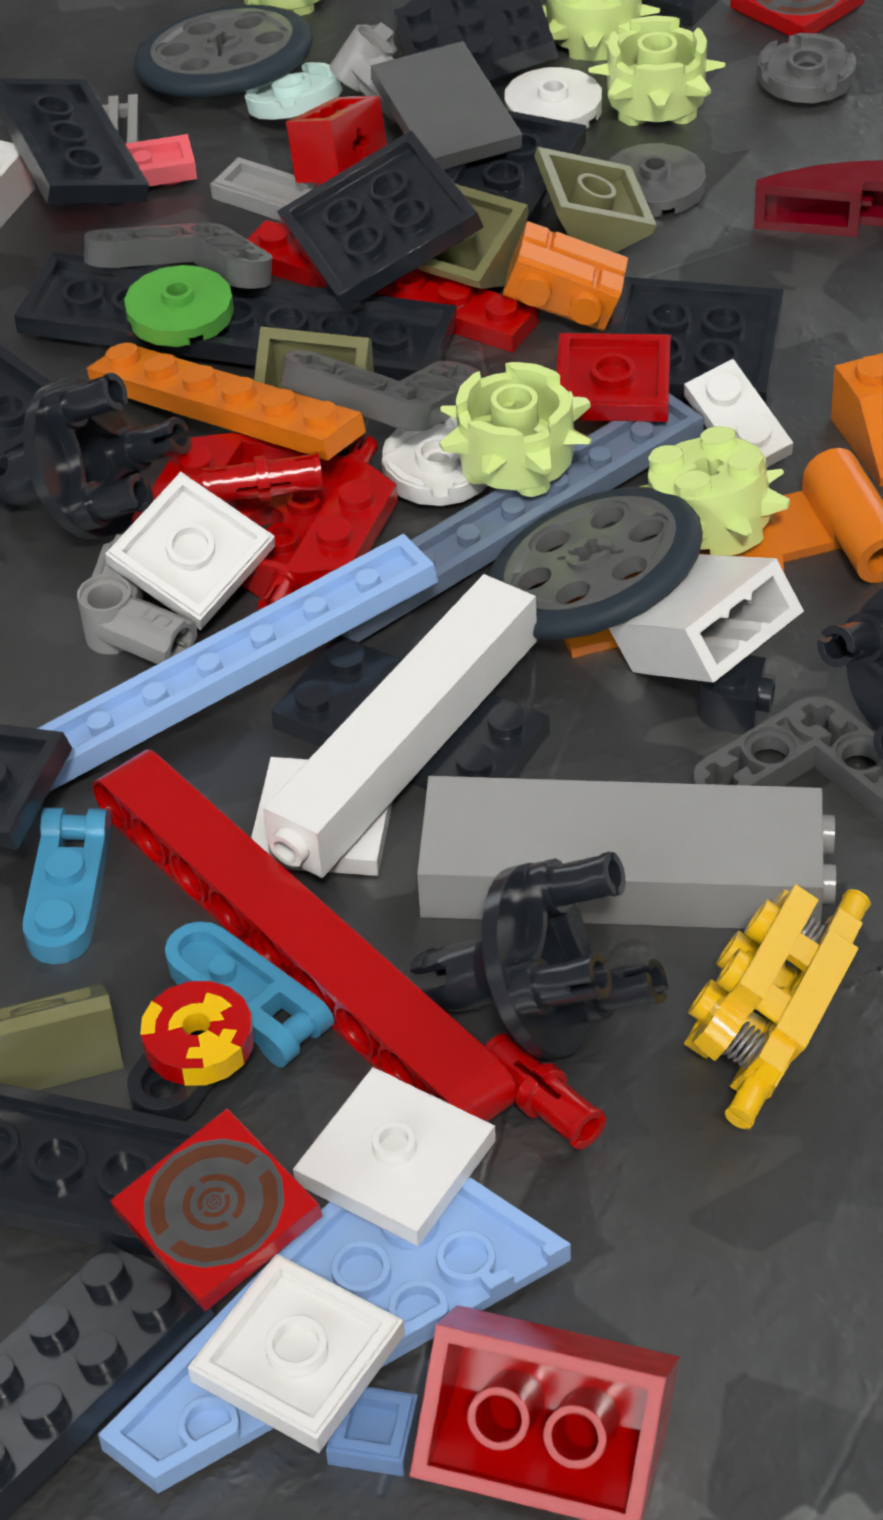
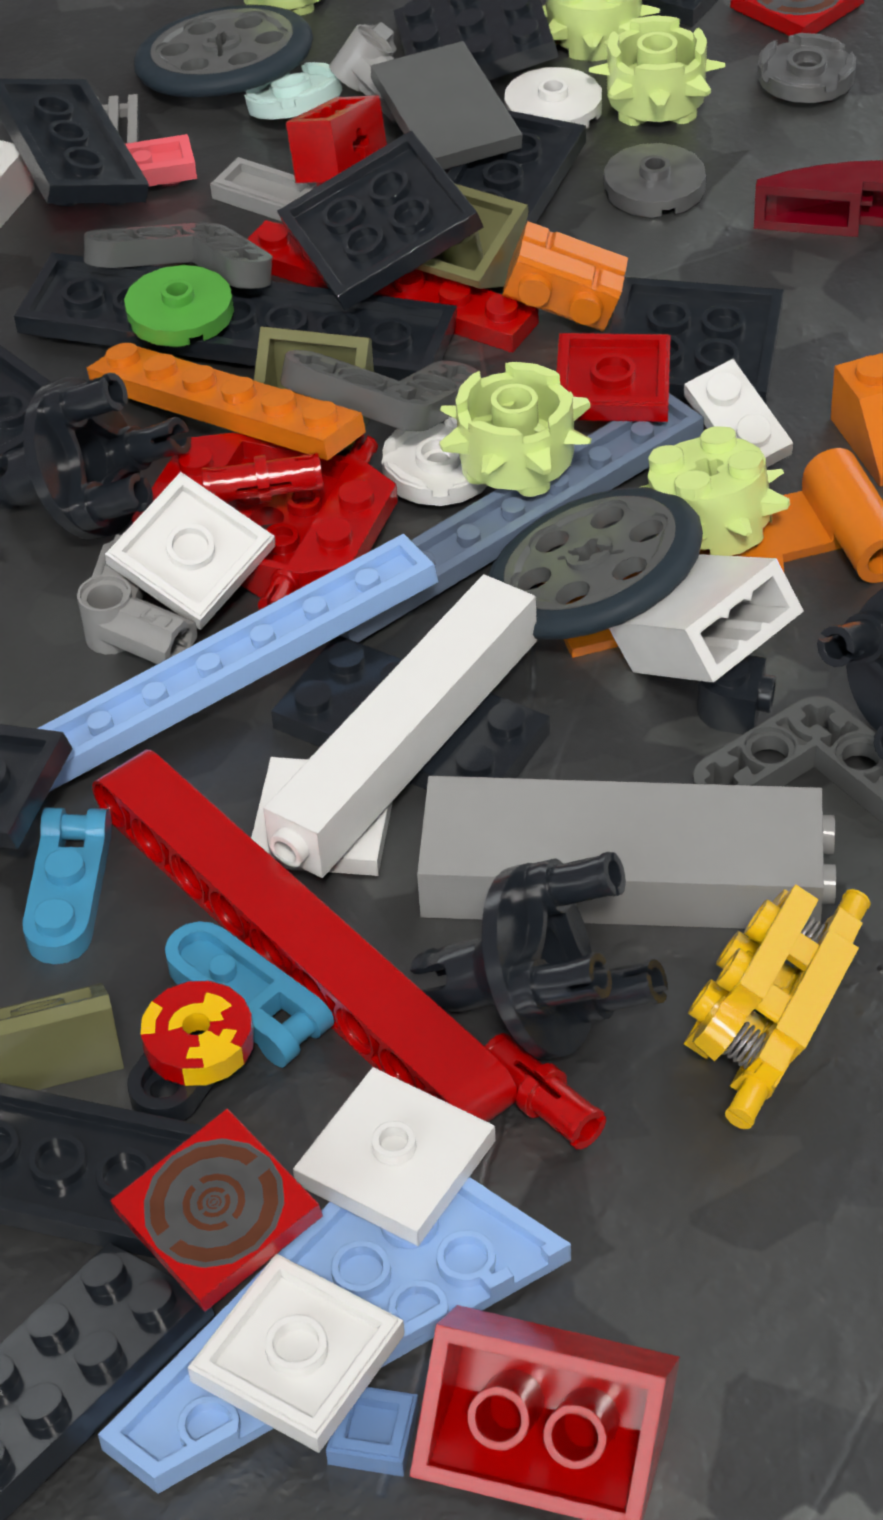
olive slope [534,147,657,253] -> none

